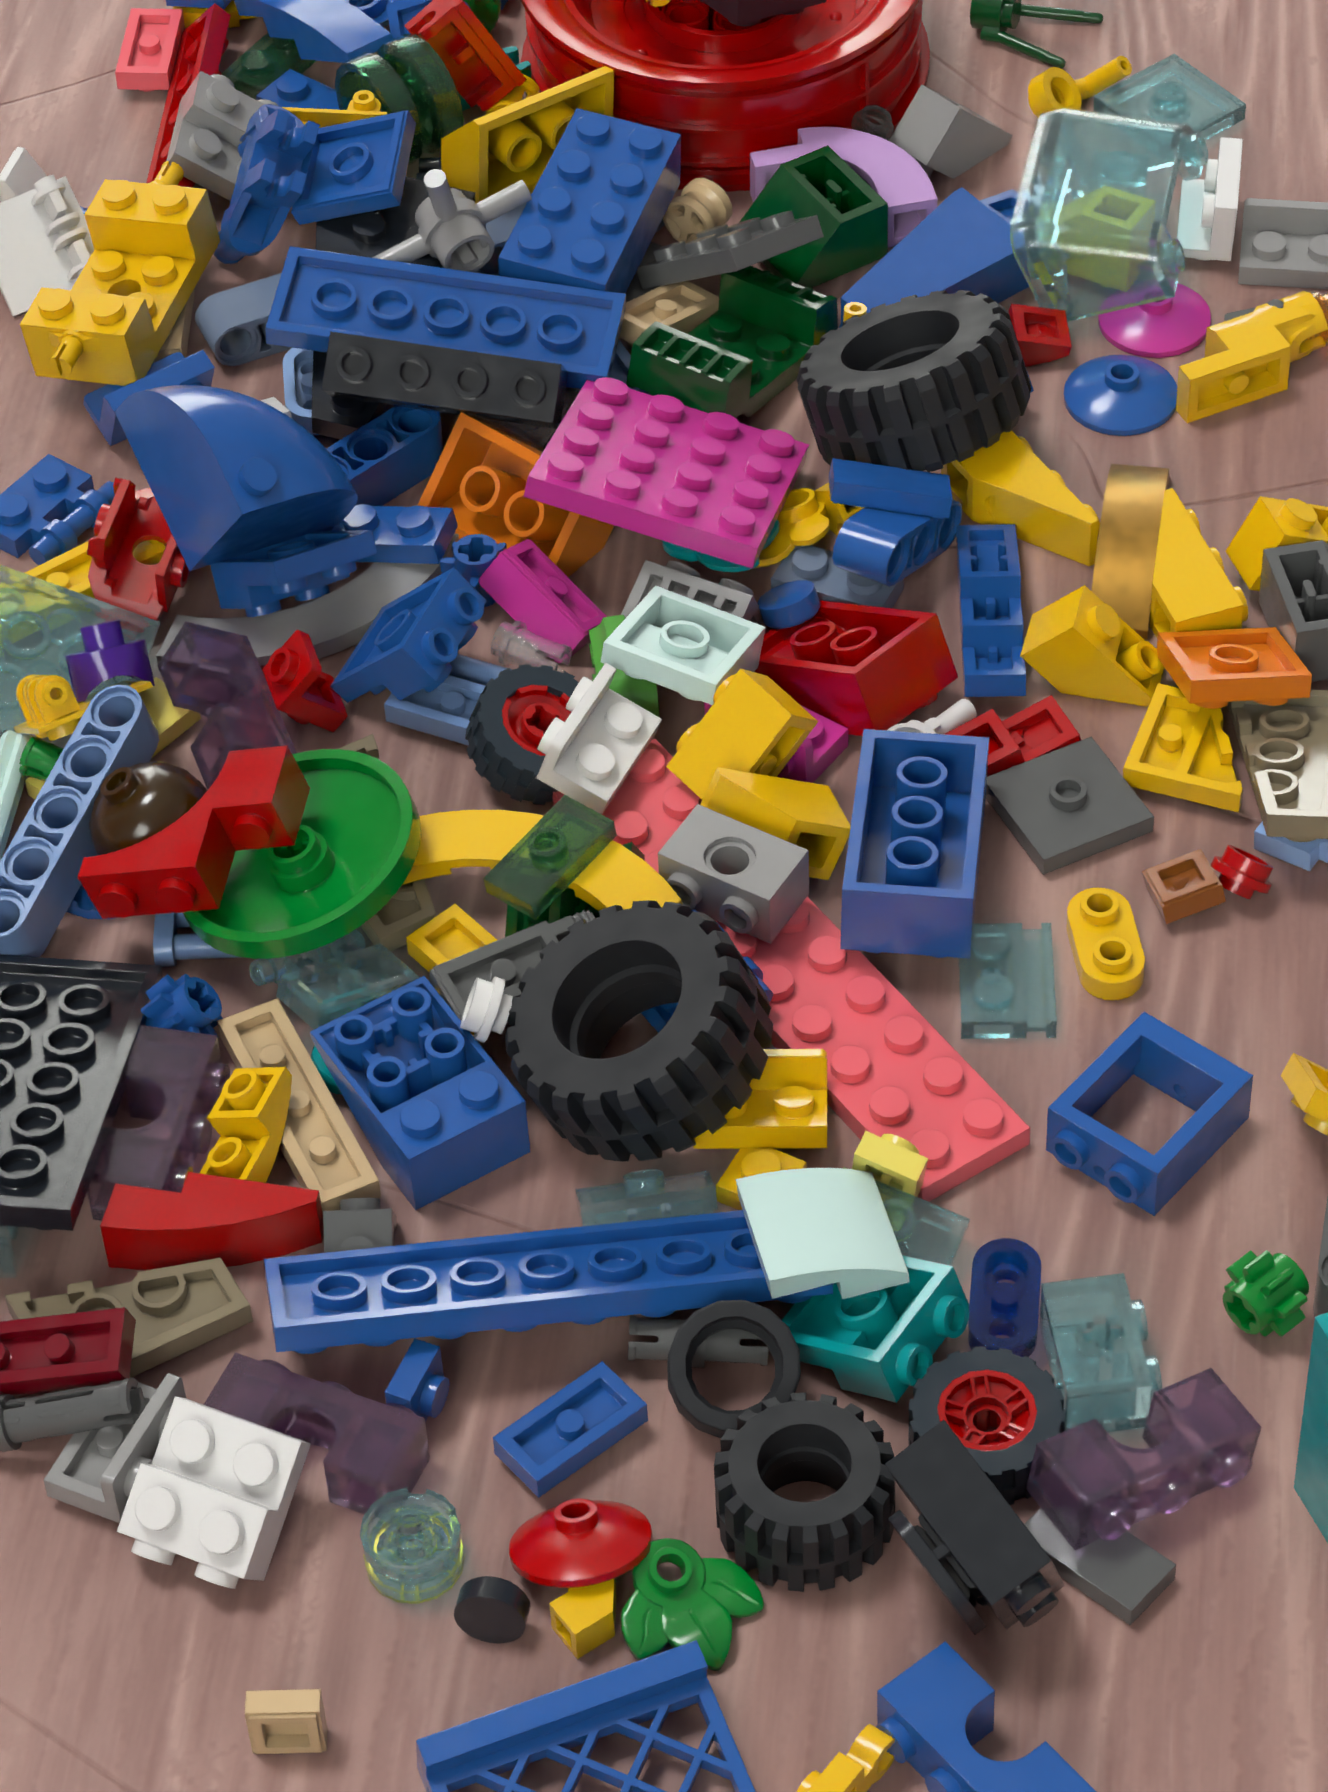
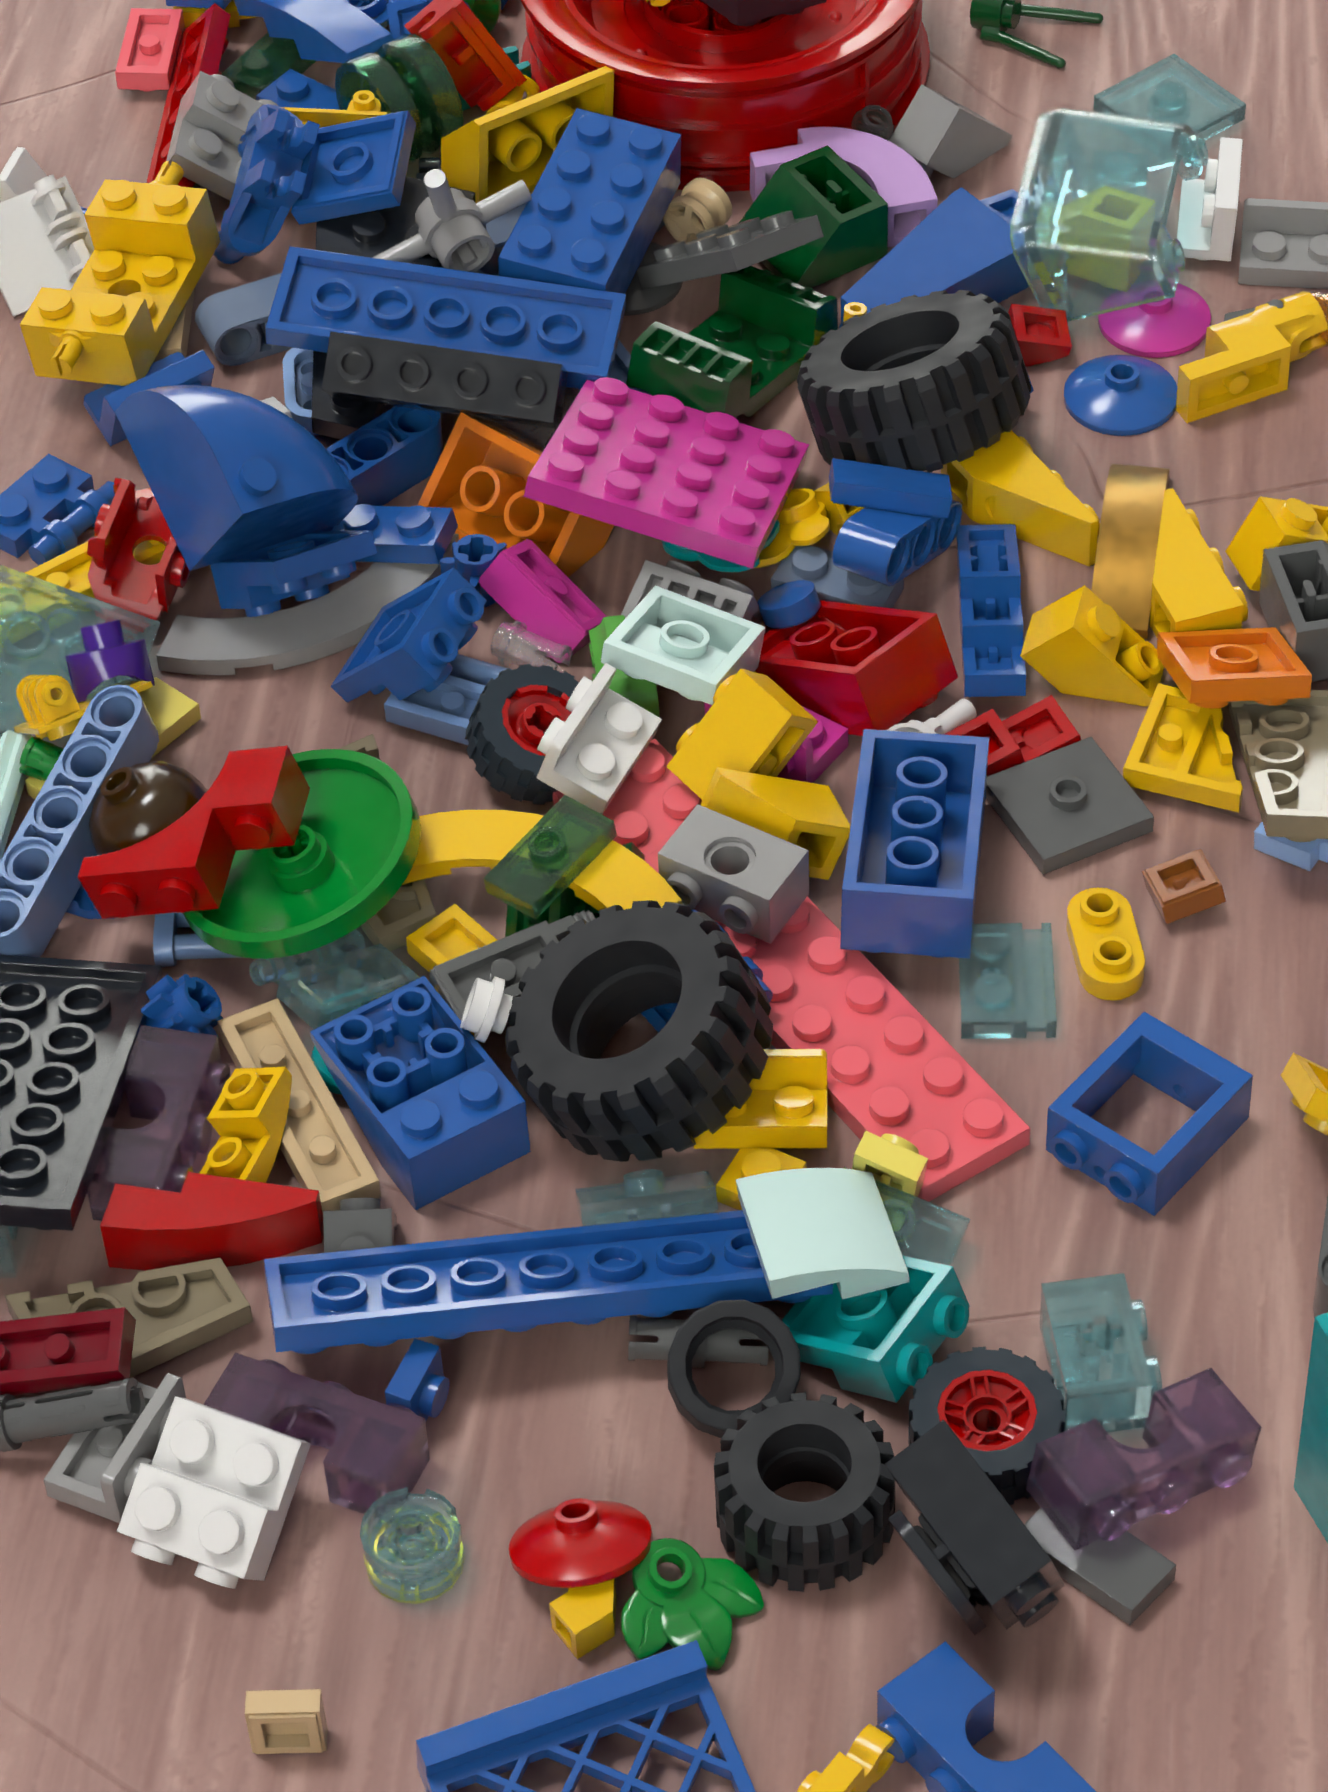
clear purple arch [158,621,297,789] -> none
red bracket [262,630,348,733] -> none
black tile [454,1576,531,1644] -> none
blue plate [493,1361,648,1498] -> none
tan plate [619,281,719,347] -> none
clear blue plate [968,1238,1042,1357] -> none
yellow plate [1028,56,1132,125] -> none
red plate [1210,845,1274,899] -> none
green gear [1222,1250,1309,1337] -> none

